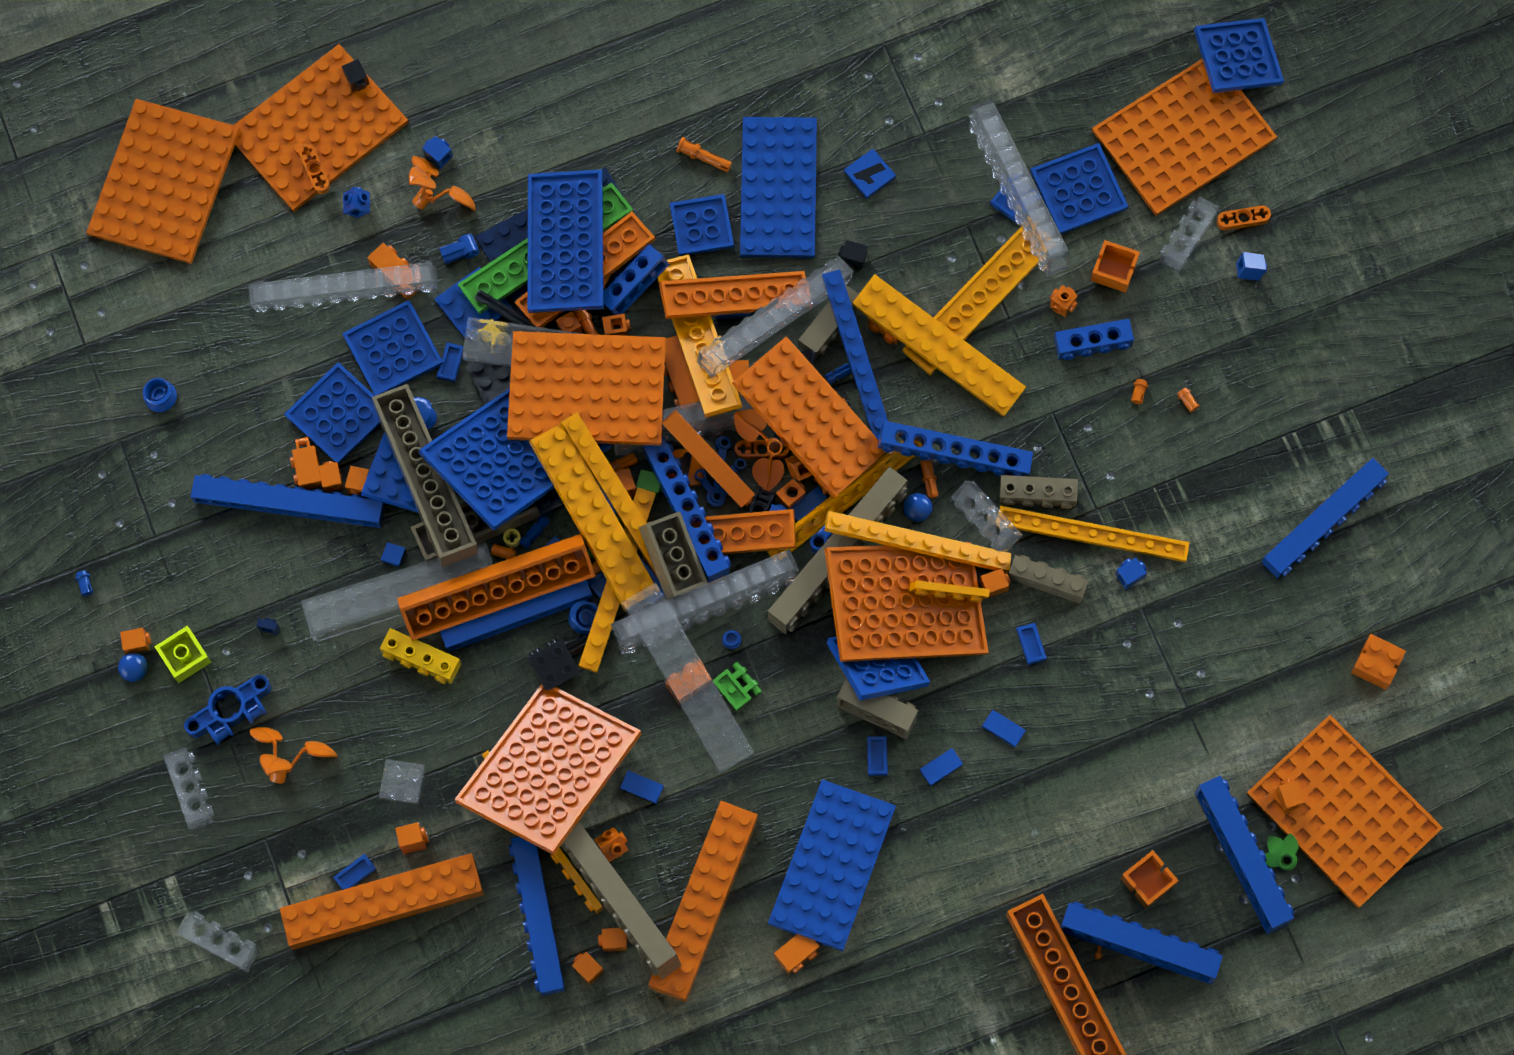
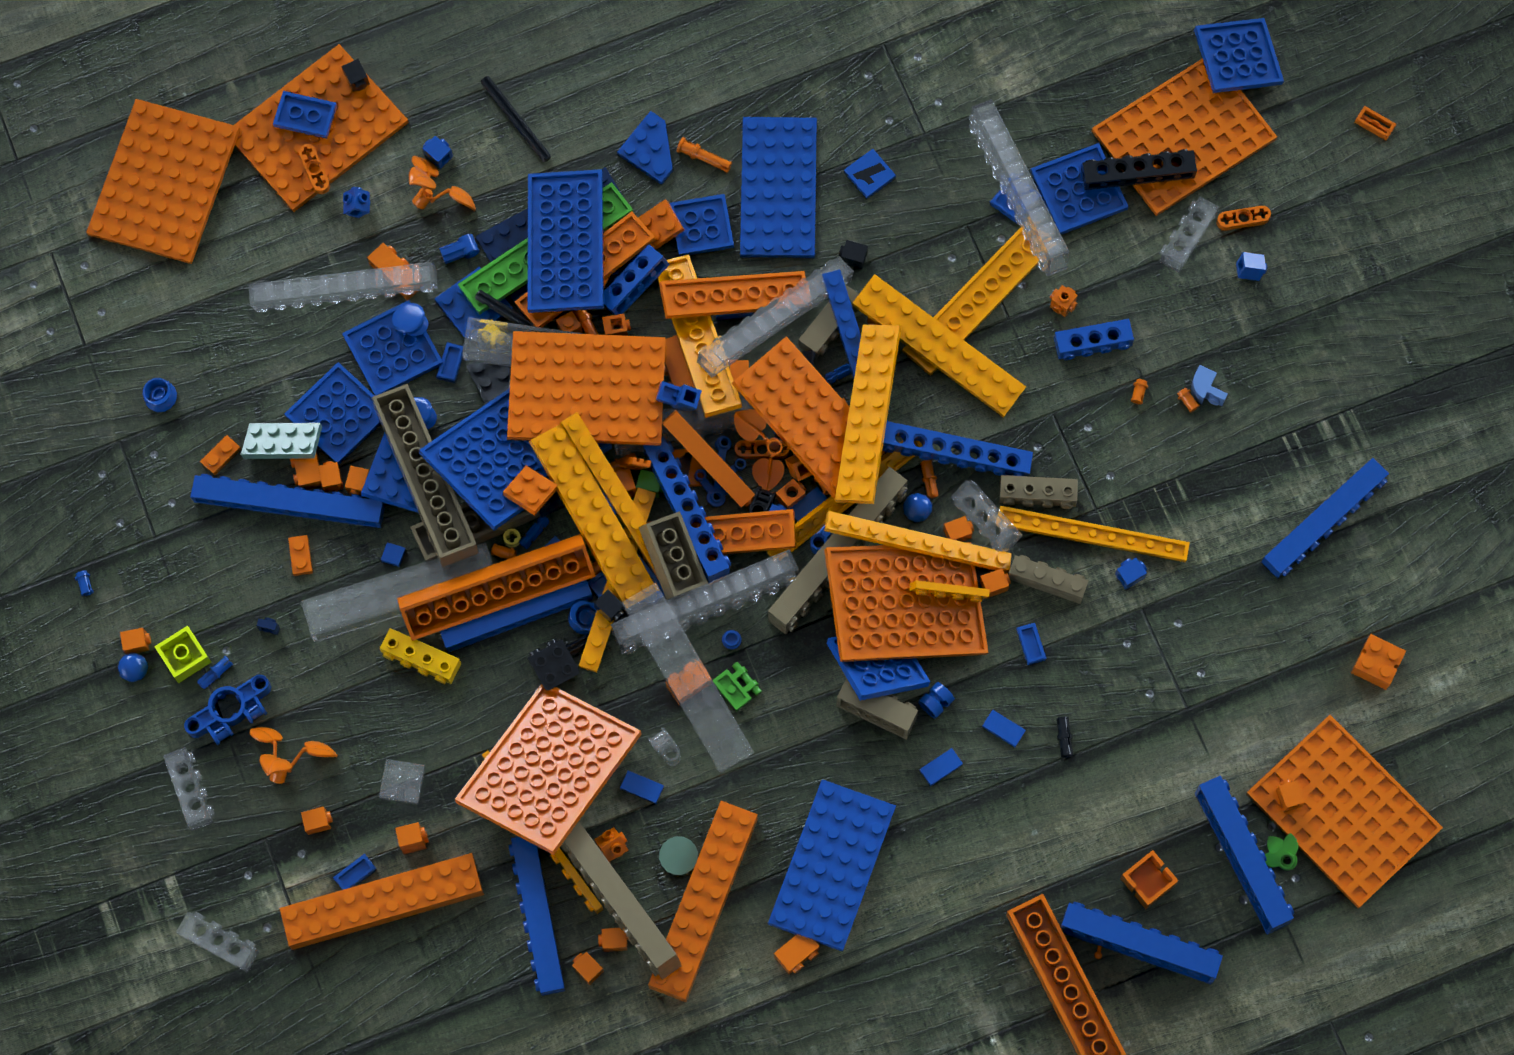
blue tile [867,736,888,776] -> none
orange piece [1090,240,1140,293] -> none
none -> blue axle [197,656,233,689]
none -> orange plate [200,435,241,476]
none -> plate [241,423,322,459]
none -> blue plate [273,91,337,139]
none -> orange plate [288,535,313,576]
none -> orange brick [301,806,333,835]
none -> blue piece [392,303,428,336]
none -> black axle [481,76,551,162]
none -> orange plate [503,465,558,516]
none -> black brick [594,590,625,623]
none -> blue plate [617,111,673,185]
none -> orange tile [619,457,651,470]
none -> orange plate [638,199,685,249]
none -> clear piece [647,727,681,766]
none -> blue brick [655,381,702,411]
none -> sand green tile [659,836,698,876]
none -> light orange plate [835,325,901,504]
none -> blue wheel [918,682,955,719]
none -> orange brick [943,516,974,542]
none -> black pin [1056,716,1073,758]
none -> black brick [1081,149,1197,190]
none -> medium blue brick [1191,365,1228,406]
none -> orange tile [1354,106,1397,141]

